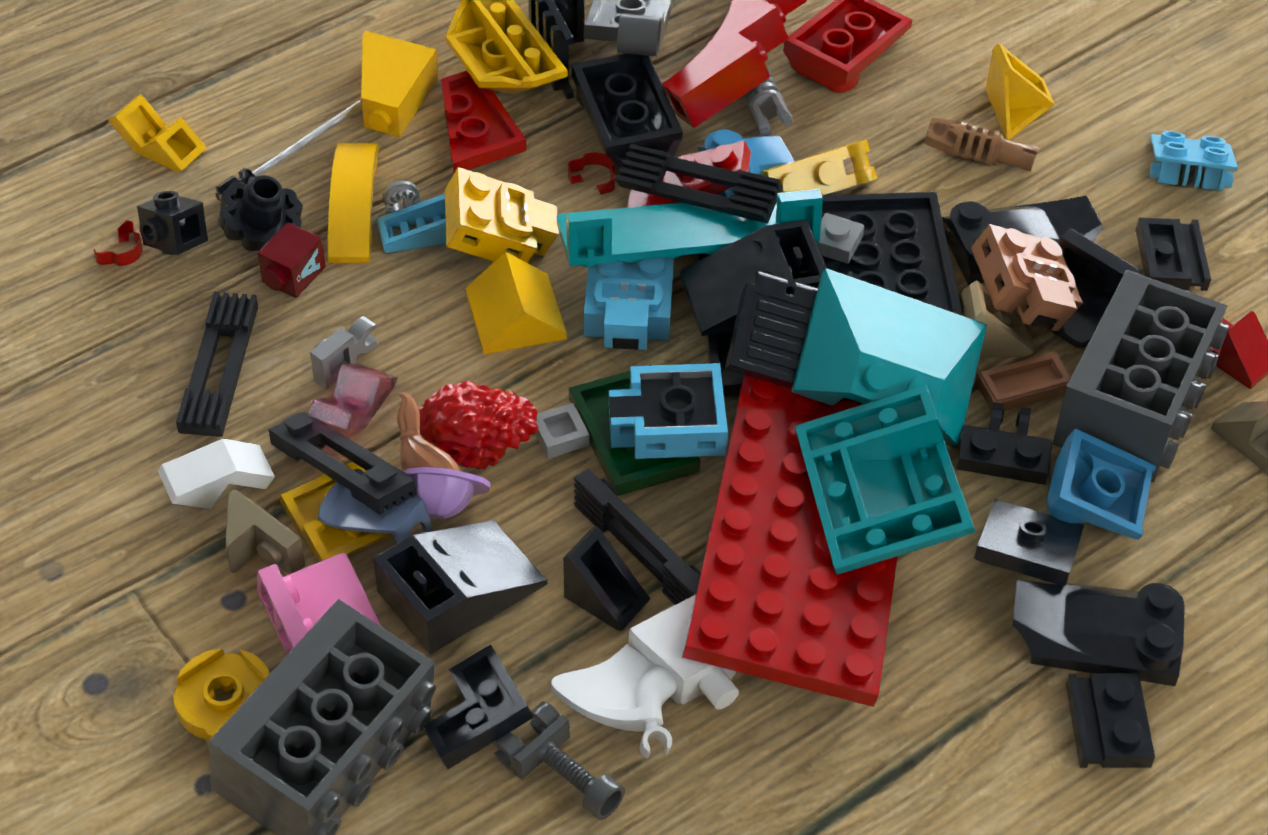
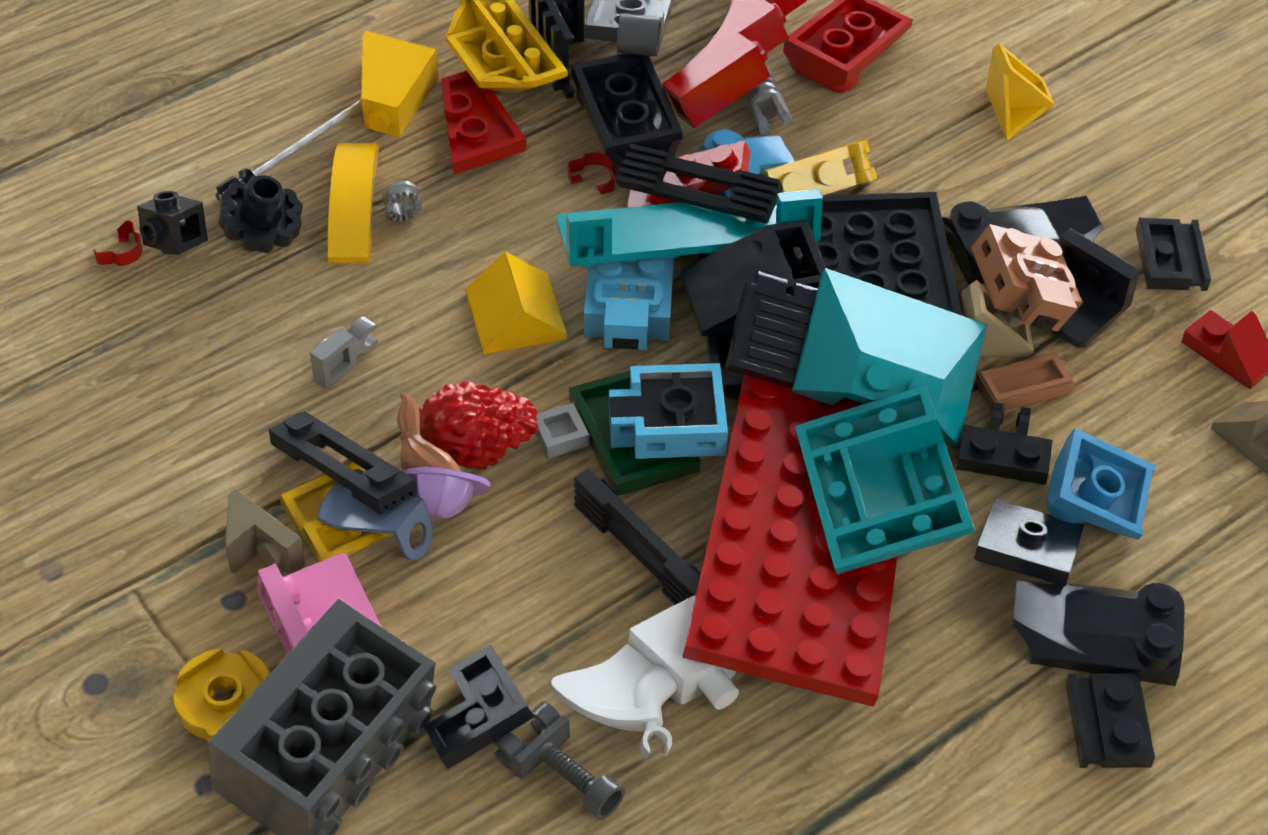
yellow slope [108,94,207,173] -> none
white slope [158,439,275,509] -> none
black container [176,292,258,437] -> none
dark red brick [257,222,326,298] -> none
clear pink slope [308,364,398,430] -> none
black slope [373,520,548,655] -> none
medium azure slope [376,194,446,253] -> none
yellow piece [445,167,559,263] -> none
black slope [563,526,651,630] -> none
light grey plate [816,213,864,264] -> none
medium nougat hinge [925,117,1038,172] -> none
dark grey brick [1052,270,1229,483] -> none
medium azure hinge [1149,131,1238,191] -> none

